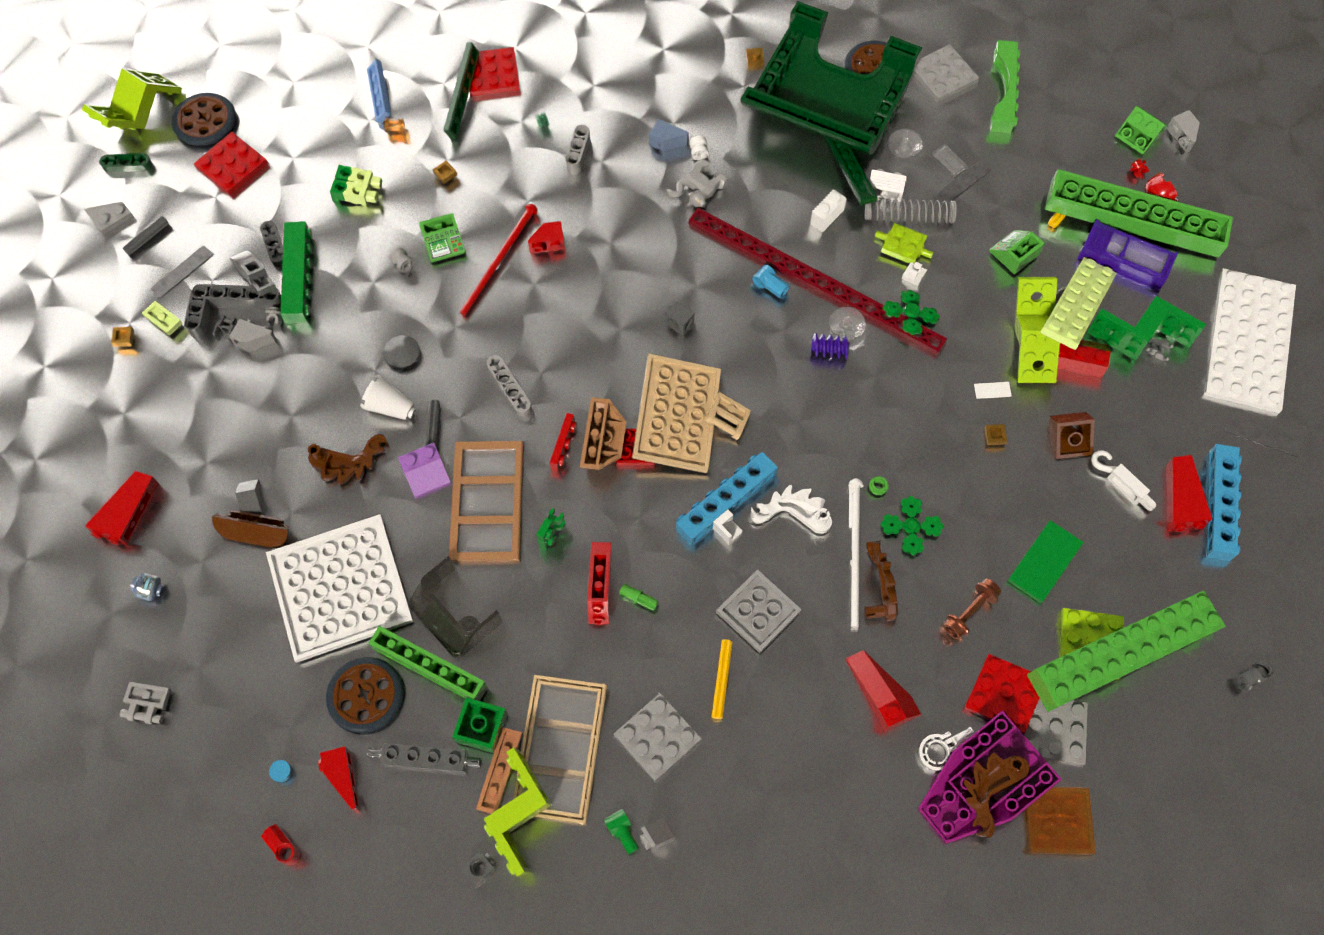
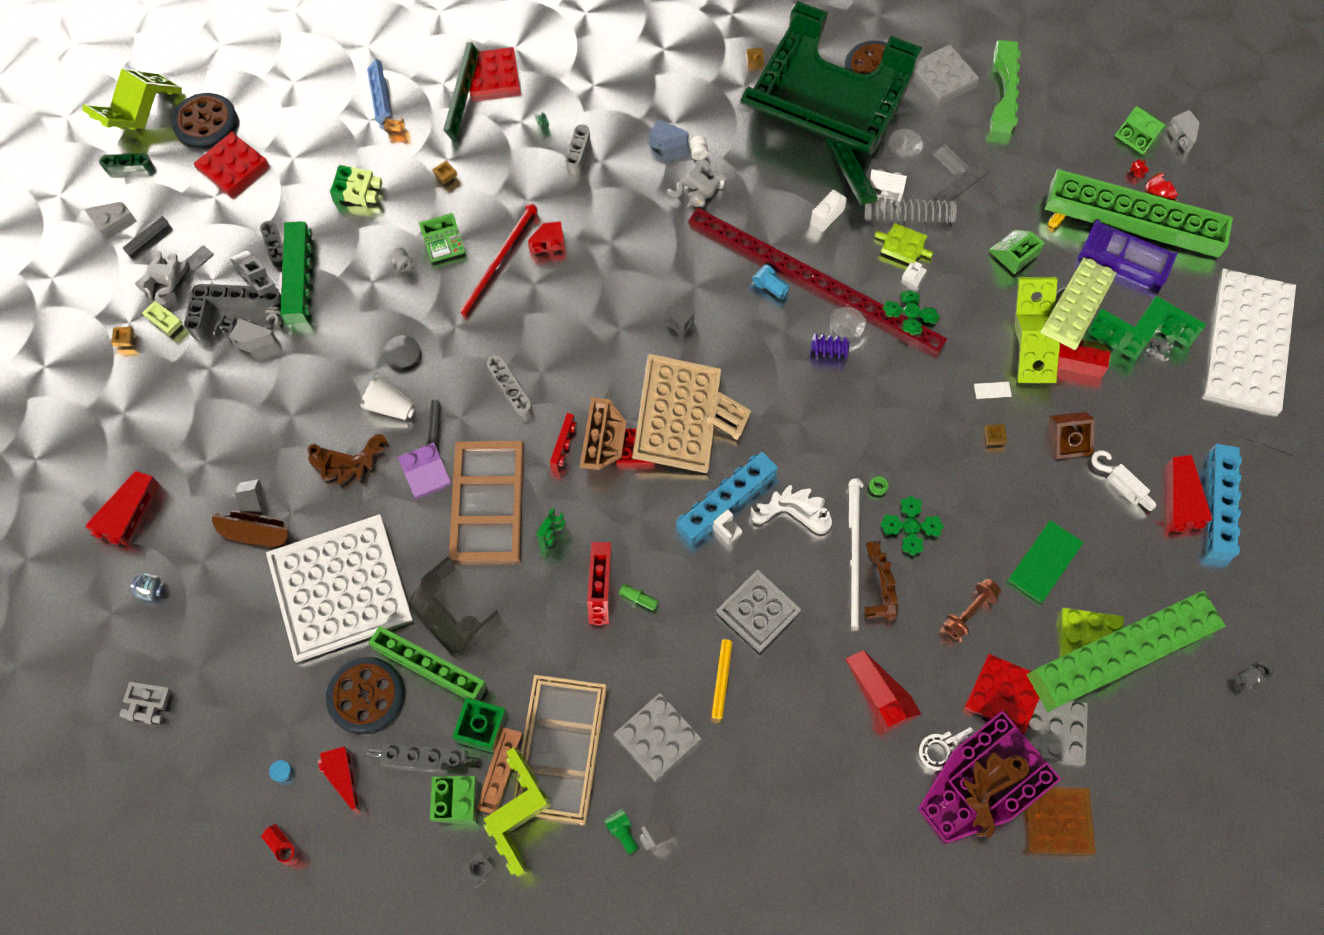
none -> light grey animal [135,251,190,305]
none -> bright green slope [430,776,478,824]

